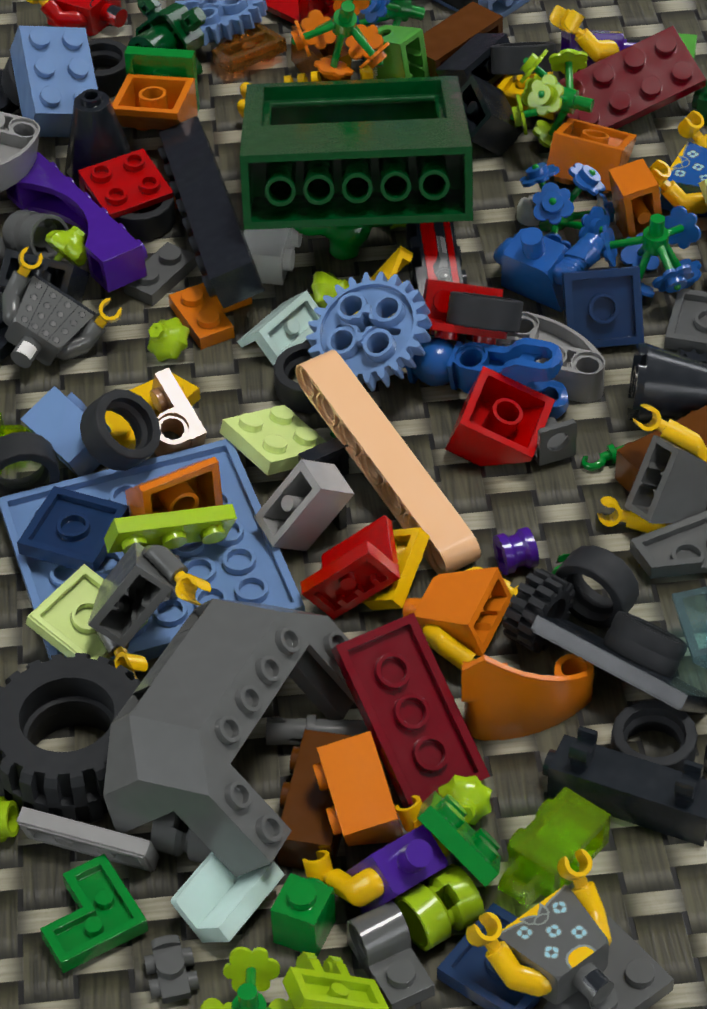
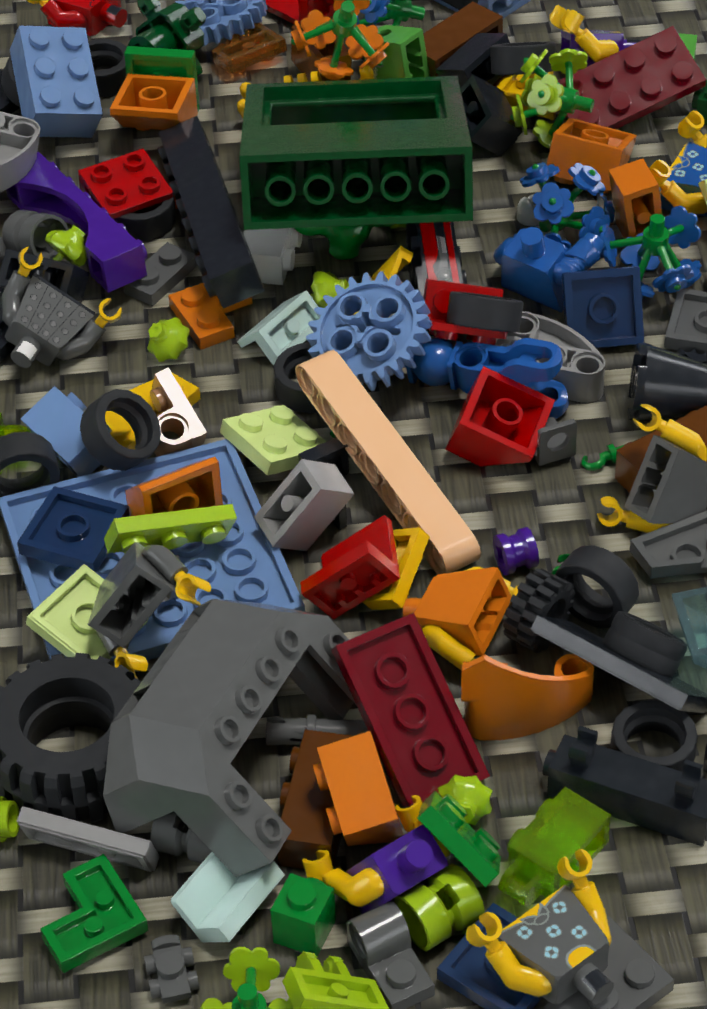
black cone [65,89,132,188] -> none

